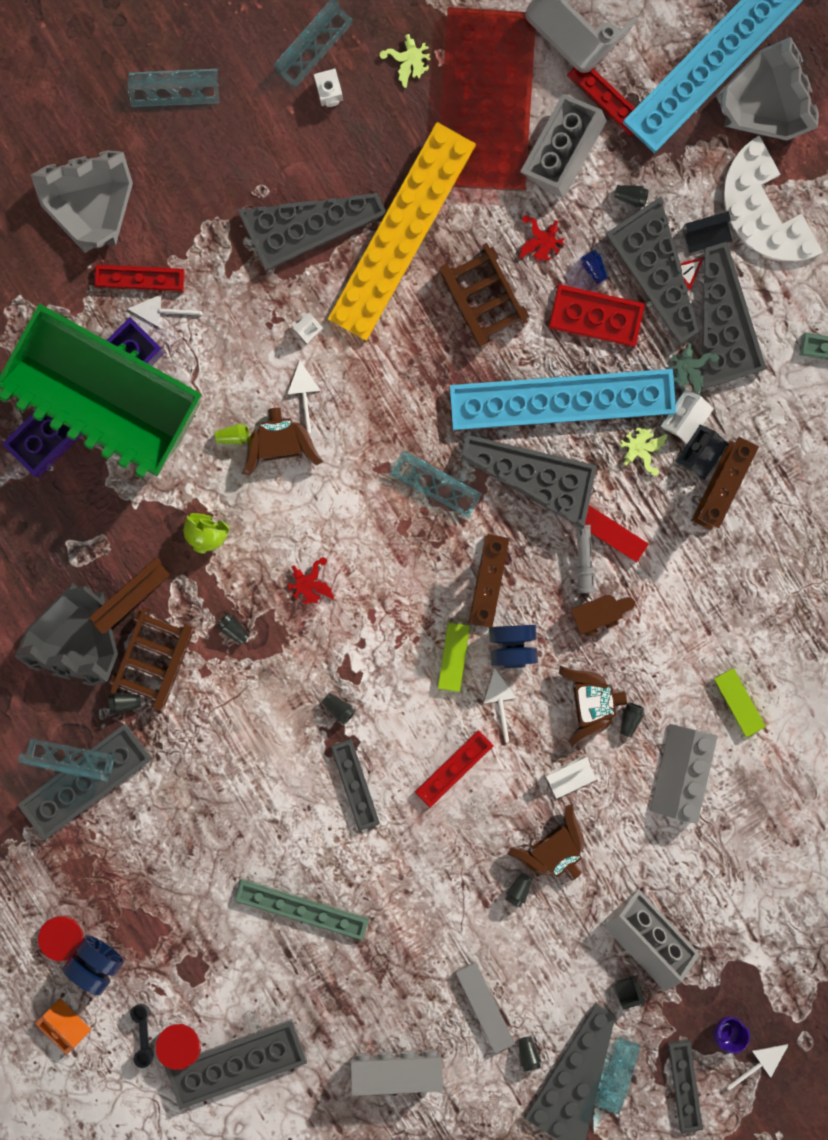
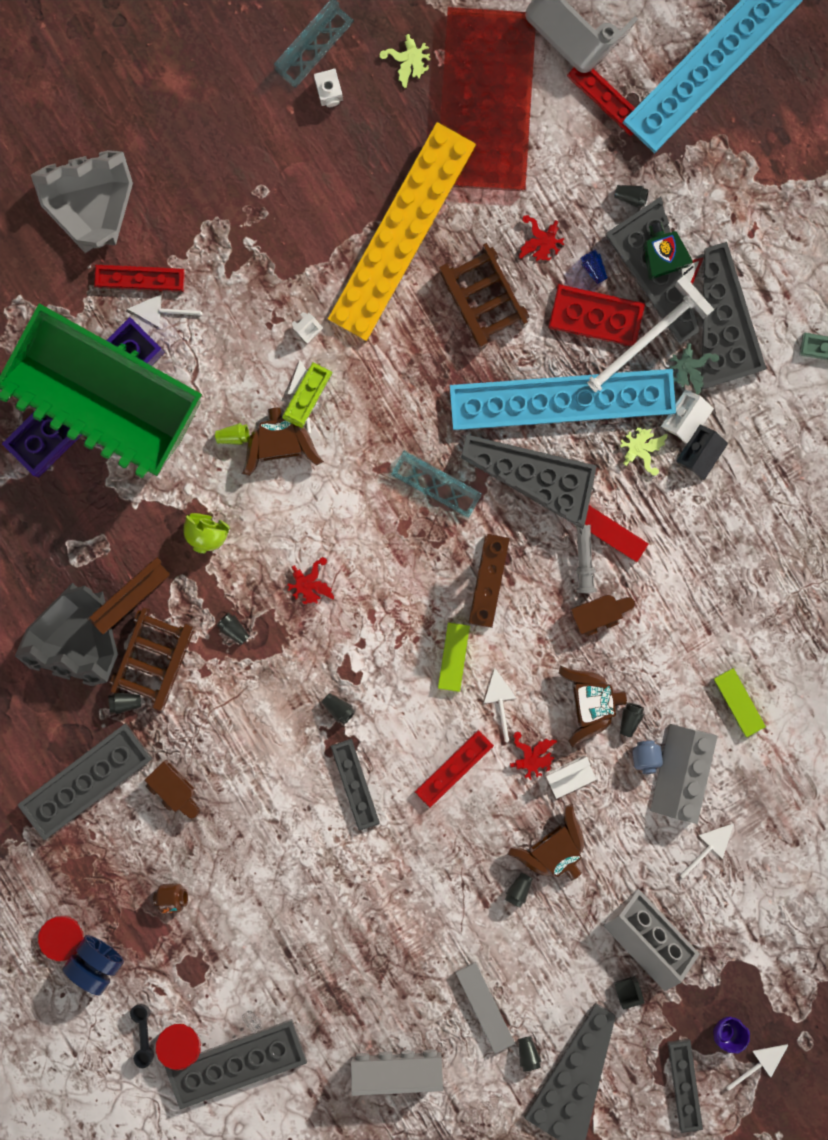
clear light blue fence [17,738,115,782] -> none
orange panel [35,998,91,1055] -> none
clear light blue fence [127,69,220,107] -> none
sand green tile [234,879,369,941] -> none
dark grey wing [237,193,387,271] -> none
dark blue wheel [489,625,538,668] -> none
light grey slope [520,94,607,198] -> none
clear light blue slope [595,1037,641,1115] -> none
black panel [682,211,733,254] -> none
reddish brown fence [690,436,759,531] -> none
light grey panel [715,37,819,140] -> none
white plate [723,136,823,262] -> none
none -> reddish brown hinge [144,759,201,819]
none -> reddish brown head [153,883,188,913]
none -> lime tile [282,362,332,428]
none -> red piece [510,731,557,780]
none -> white tile [587,275,714,393]
none -> sand blue head [632,741,663,774]
none -> dark green torso [644,222,693,280]
none -> white piece [680,823,734,878]

